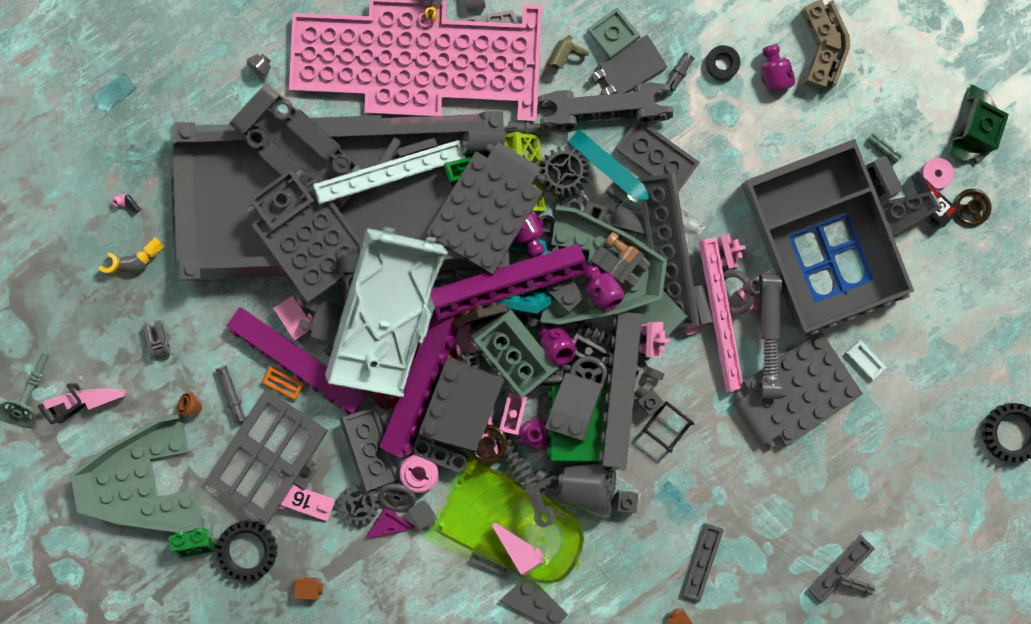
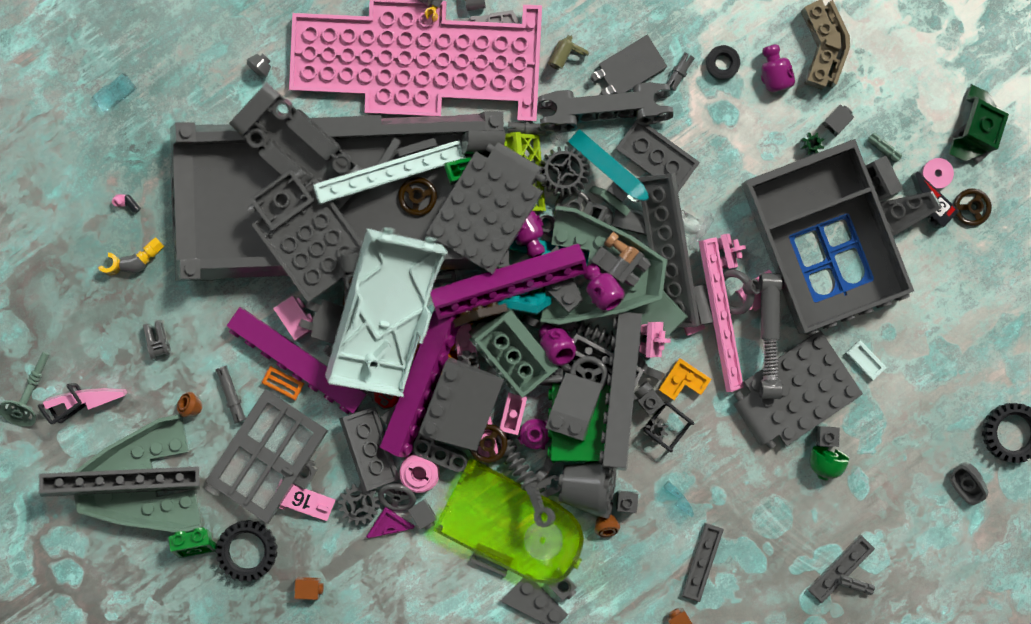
bright pink slope [492,523,544,576] -> none
sand green plate [587,7,641,60] -> none
none -> dark grey brick [39,467,200,497]
none -> dark brown piece [398,177,437,216]
none -> dark grey brick [547,569,577,600]
none -> sand green tile [589,186,630,216]
none -> dark orange cone [594,515,620,537]
none -> dark grey gear [645,419,669,442]
none -> light orange plate [658,358,712,401]
none -> dark green gear [801,132,824,156]
none -> green cylinder [809,445,849,480]
none -> dark grey brick [816,426,840,447]
none -> dark grey brick [822,104,854,137]
none -> dark grey piece [950,462,989,505]

